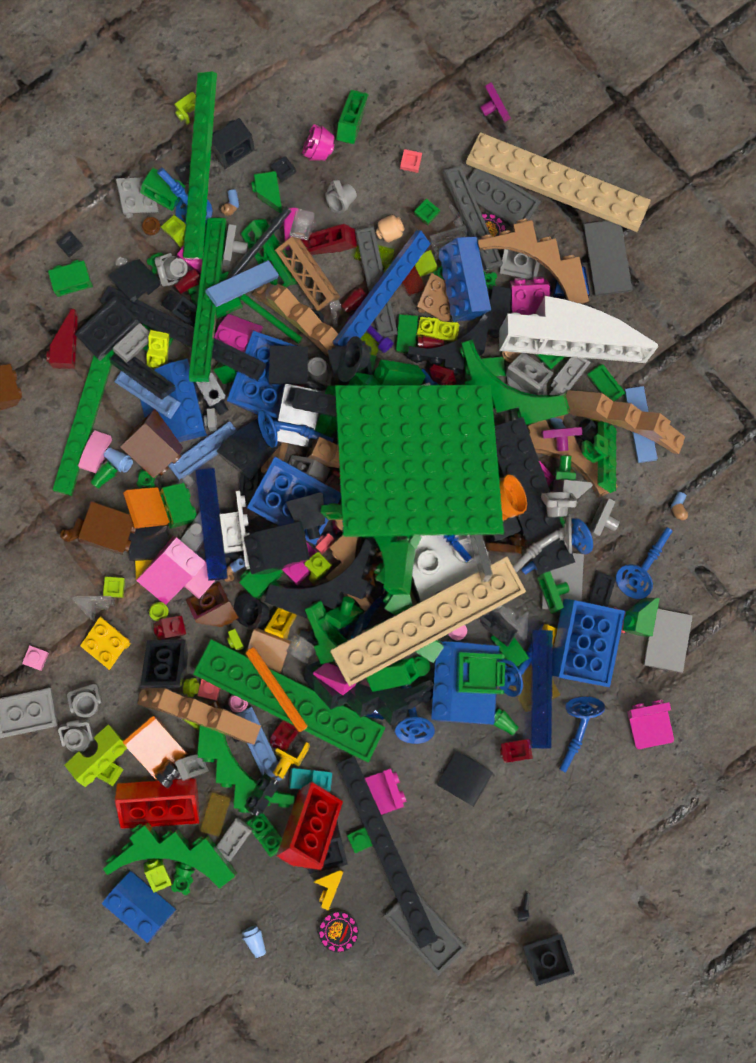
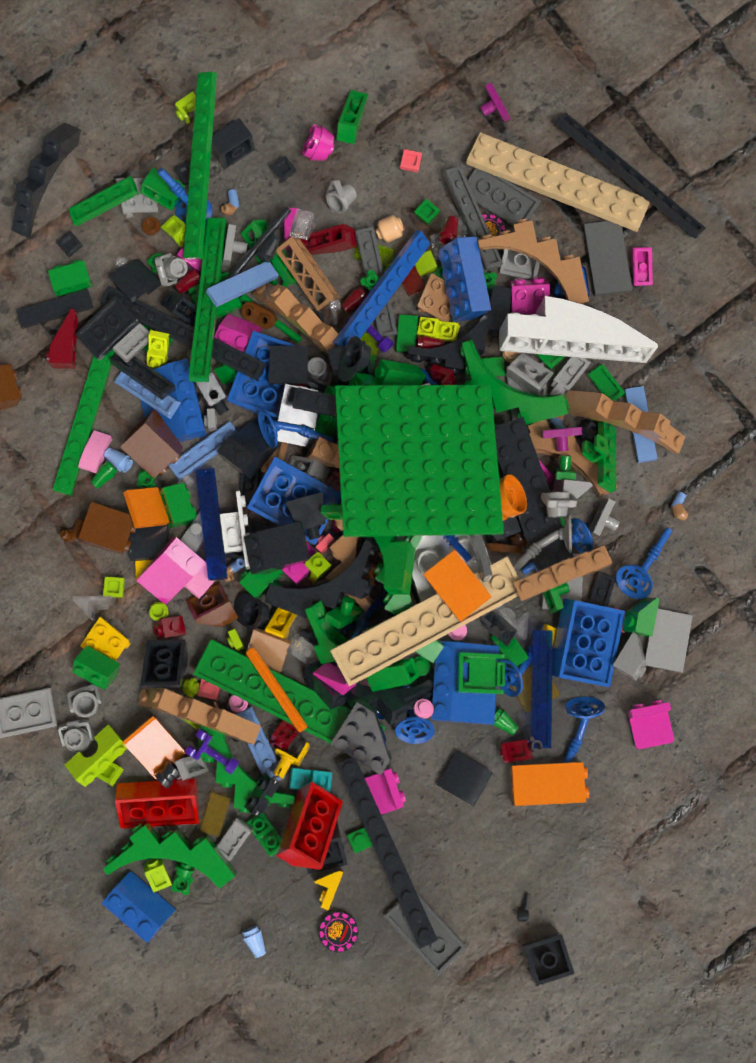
bright pink plate [22,646,49,671] -> none
green slope [252,171,282,213] -> none
none -> black arch [11,123,81,238]
none -> black tile [16,289,94,329]
none -> green tile [68,176,139,227]
none -> green brick [72,646,120,690]
none -> dark purple bar [185,728,240,775]
none -> reddish brown plate [241,301,277,329]
none -> black cone [256,233,281,263]
none -> plate [331,698,392,775]
none -> green plate [361,270,381,292]
none -> bright pink plate [414,699,434,719]
none -> orange tile [423,550,492,622]
none -> dark red cone [439,216,459,245]
none -> orange panel [511,762,589,806]
none -> medium nougat arch [514,545,612,601]
none -> black hand [523,725,543,752]
none -> black plate [555,113,706,239]
none -> light grey slope [613,632,646,681]
none -> dark pink slope [631,247,653,286]

